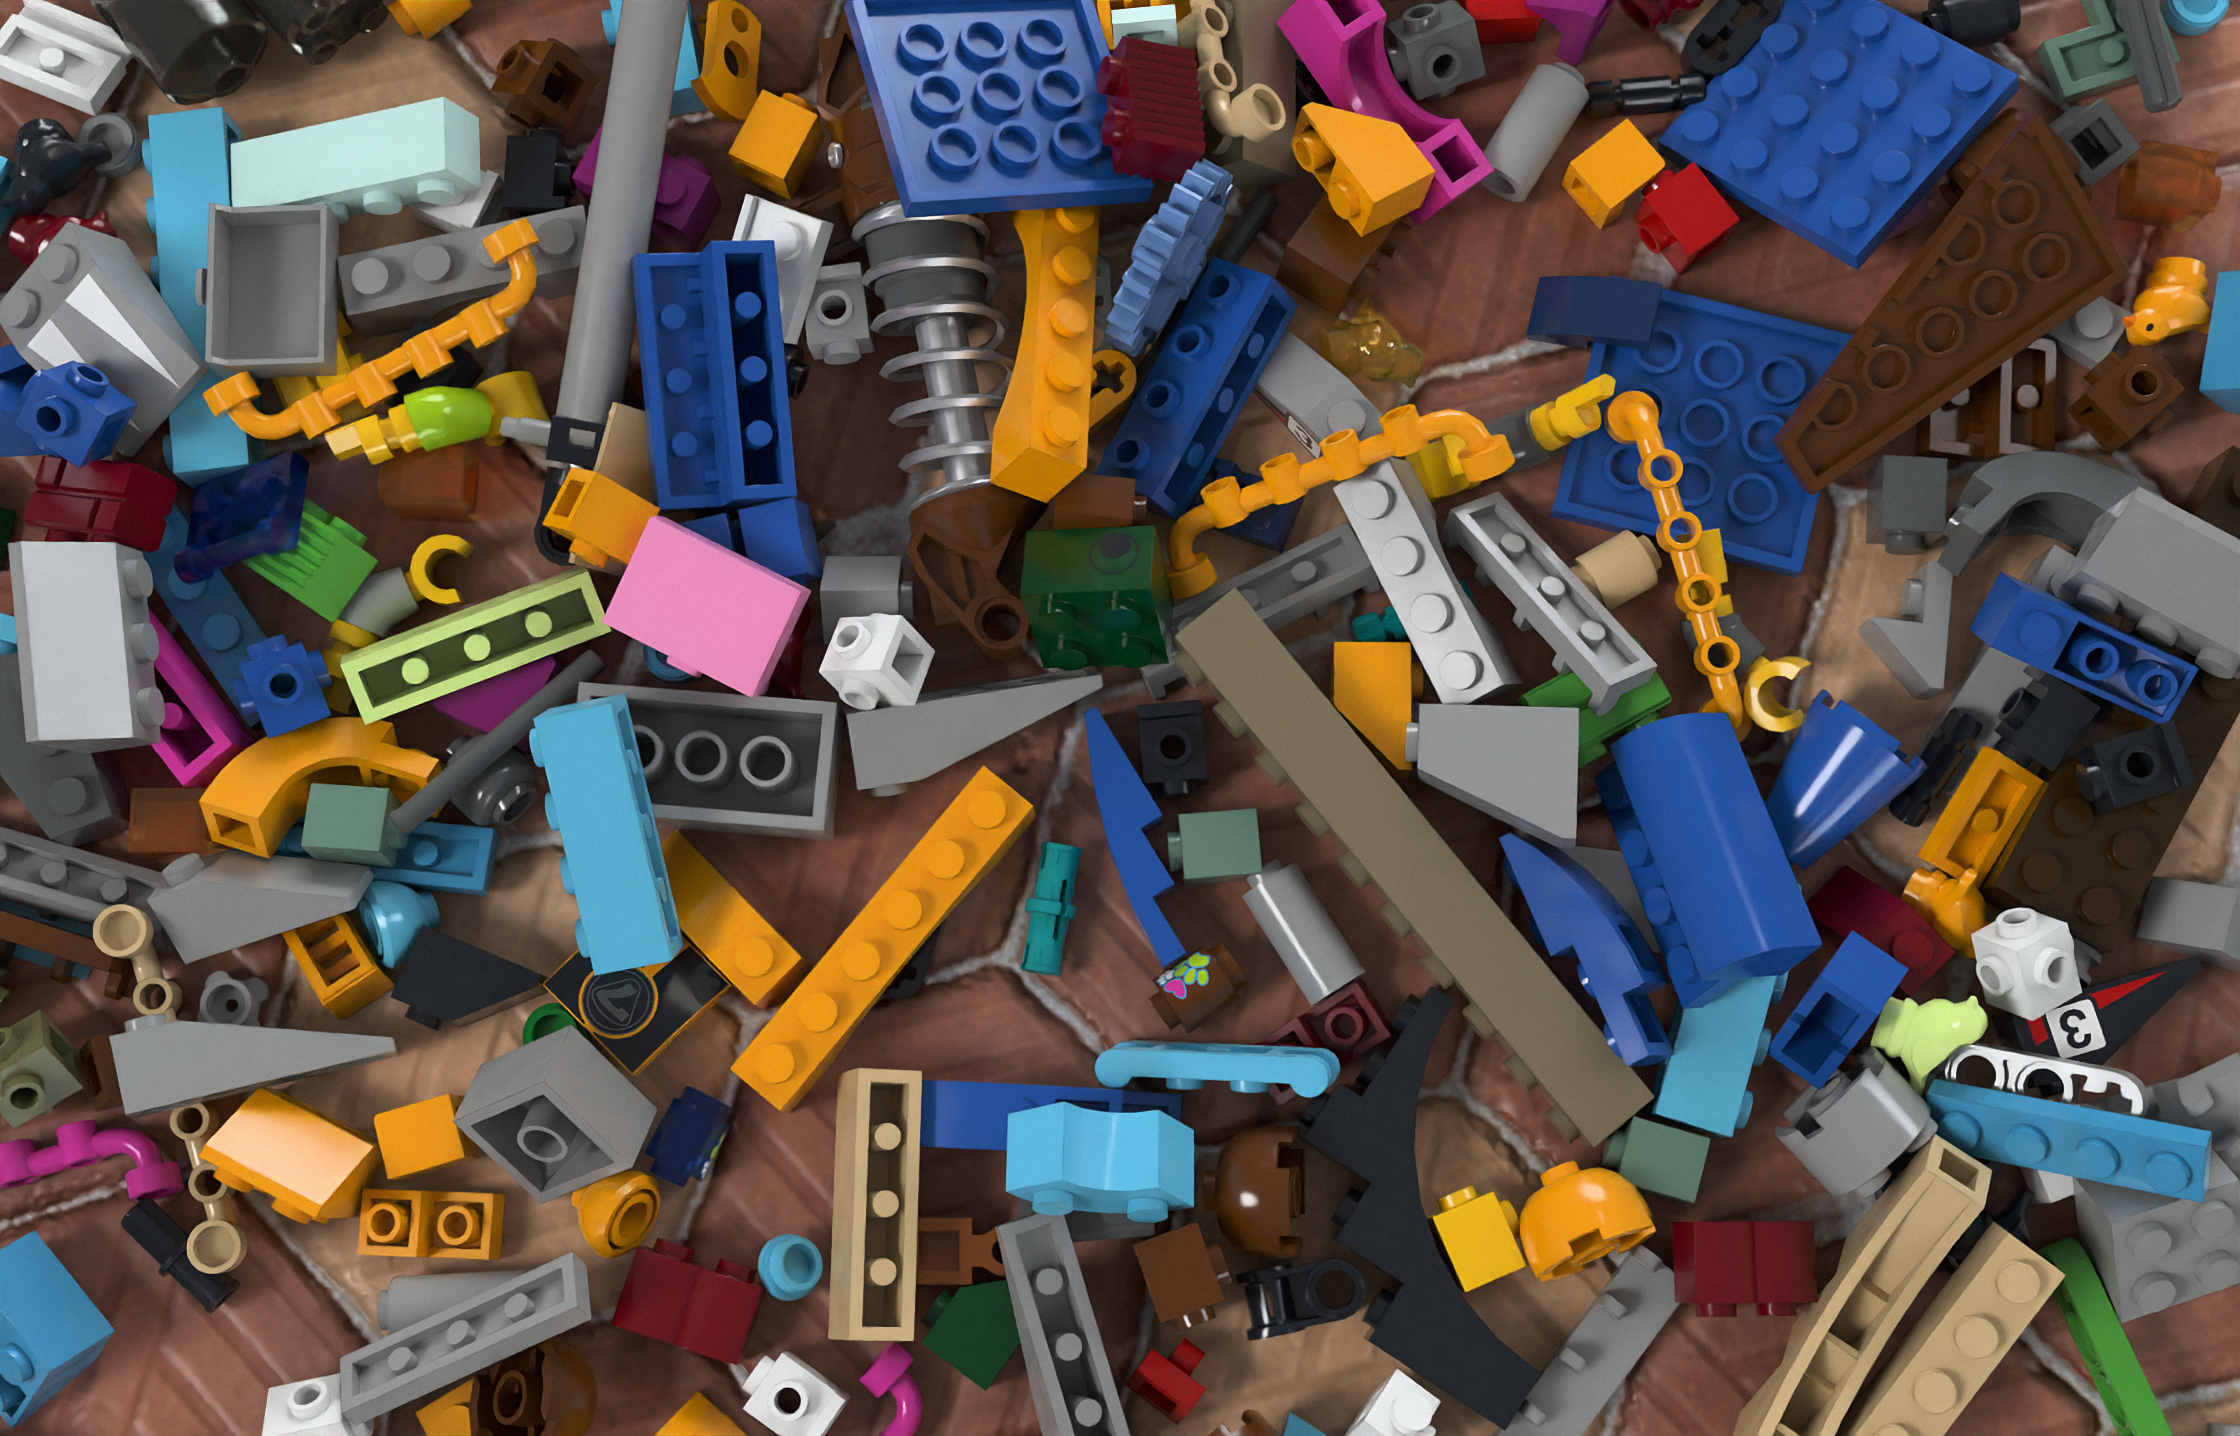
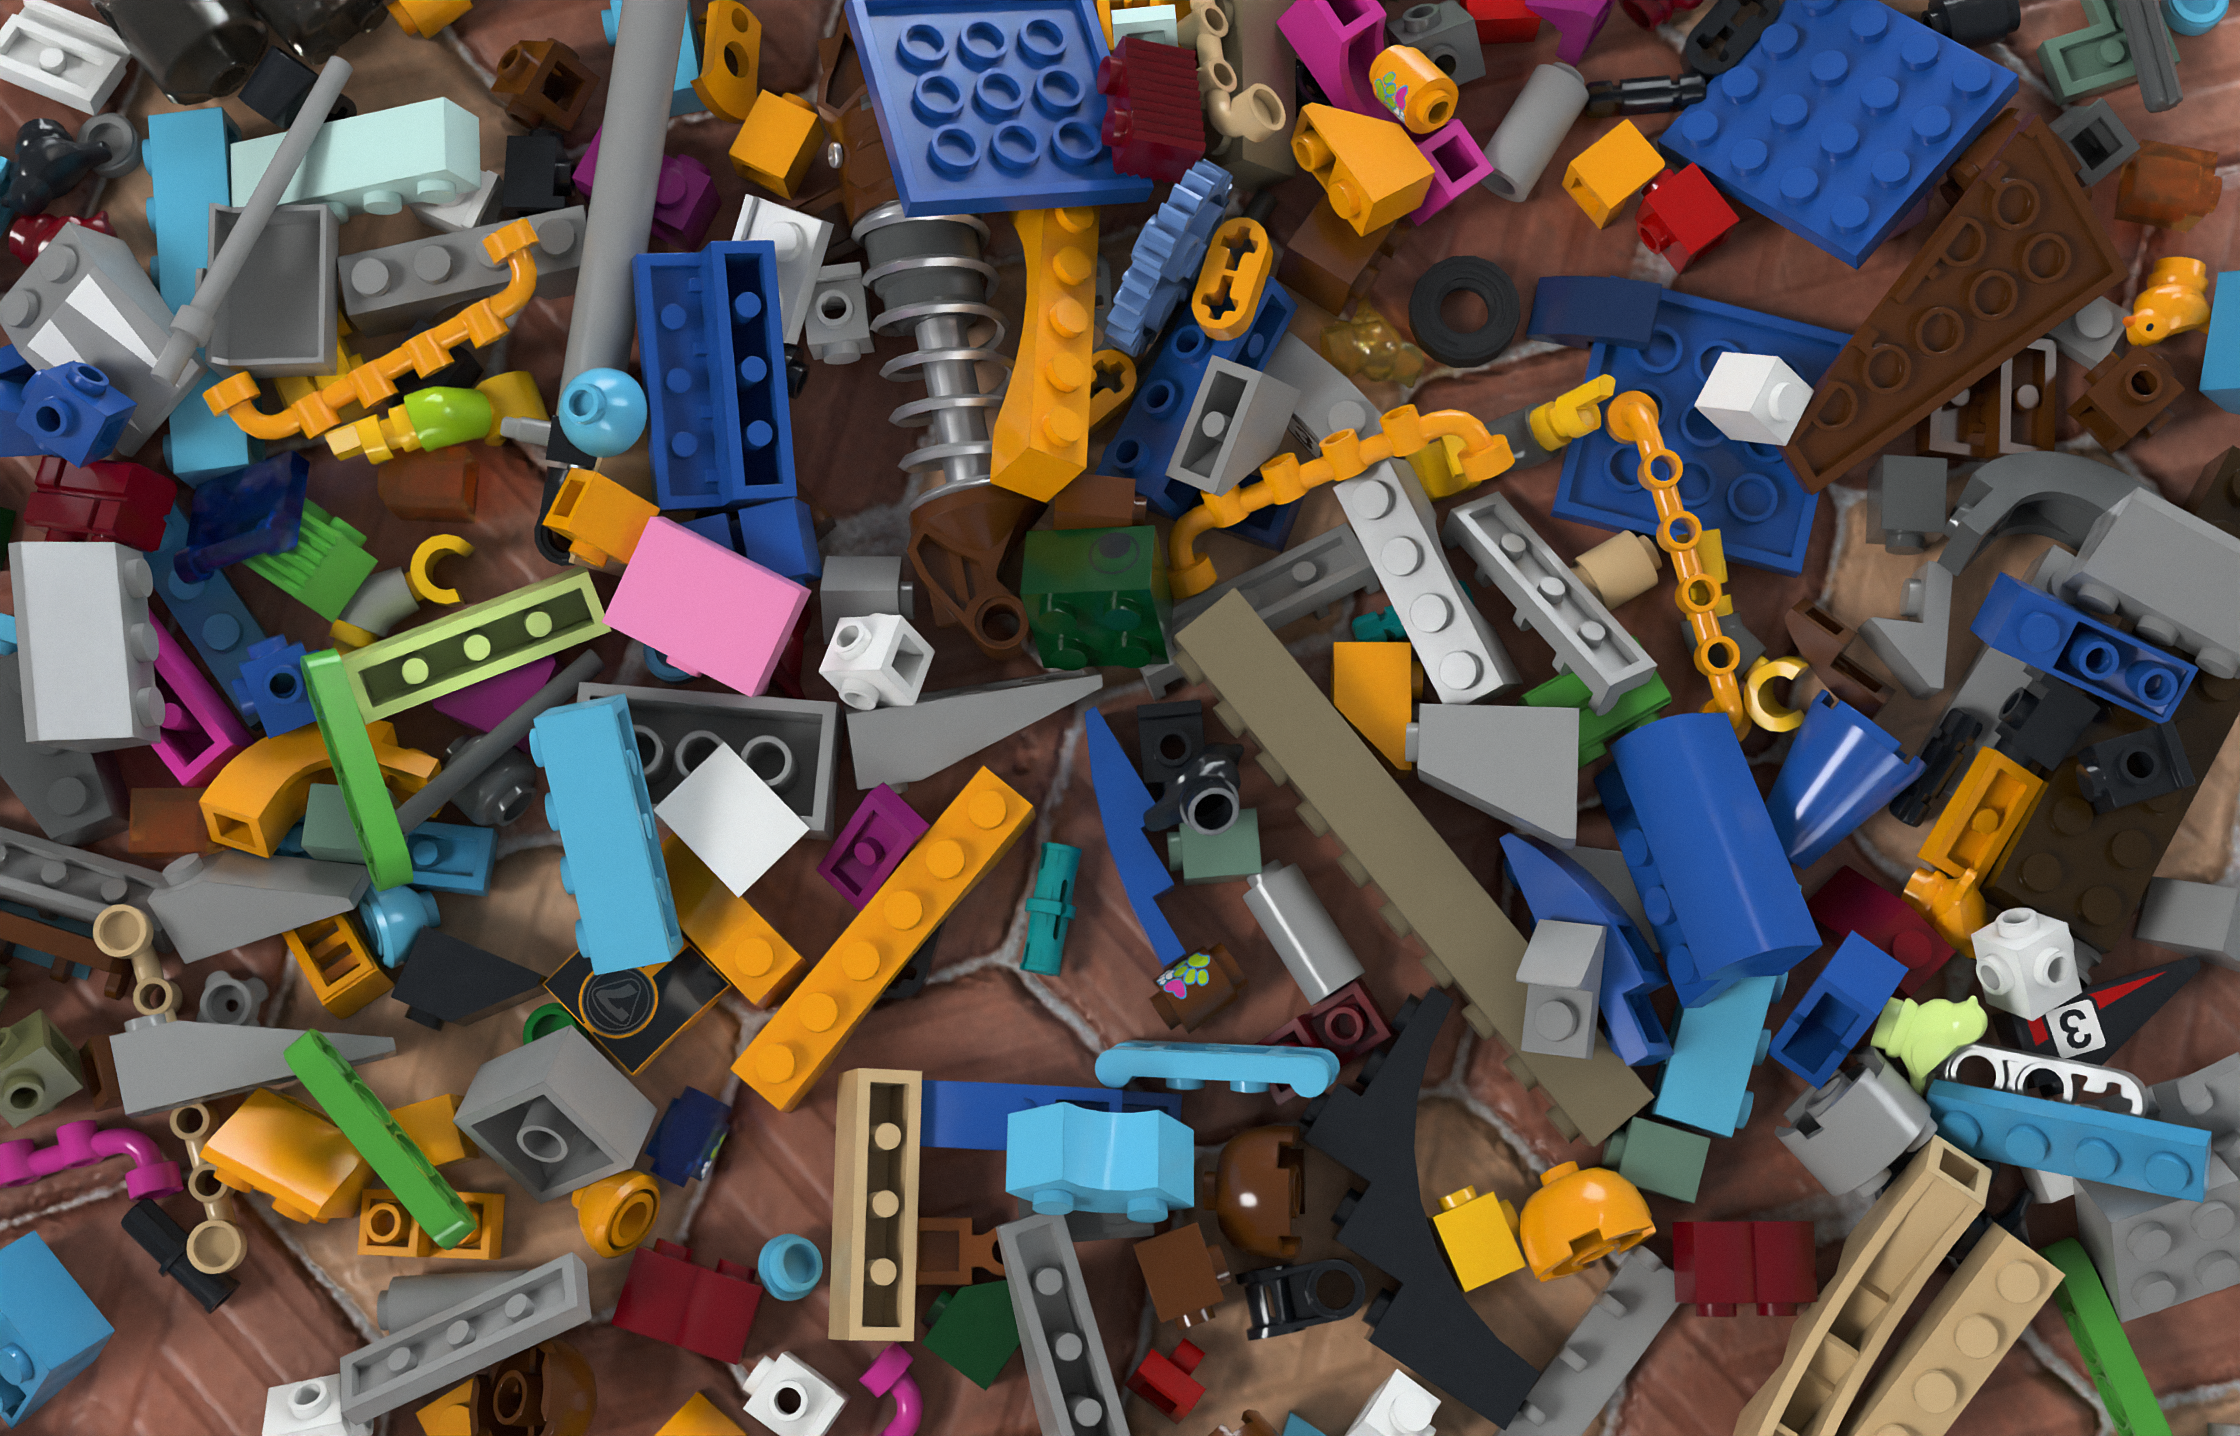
none -> light grey bar [150,56,353,388]
none -> black piece [237,45,357,130]
none -> bright green beam [283,1028,477,1250]
none -> bright green beam [300,648,413,892]
none -> medium azure brick [558,368,647,458]
none -> white sticker [654,742,810,898]
none -> magenta slope [816,782,930,912]
none -> black animal [1143,742,1244,836]
none -> light grey slope [1165,355,1301,497]
none -> light orange beam [1191,217,1273,341]
none -> light orange brick [1369,45,1459,134]
none -> black tyre [1408,256,1520,368]
none -> light grey slope [1515,919,1607,1060]
none -> white brick [1694,352,1814,446]
none -> reddish brown slope [1783,597,1896,721]

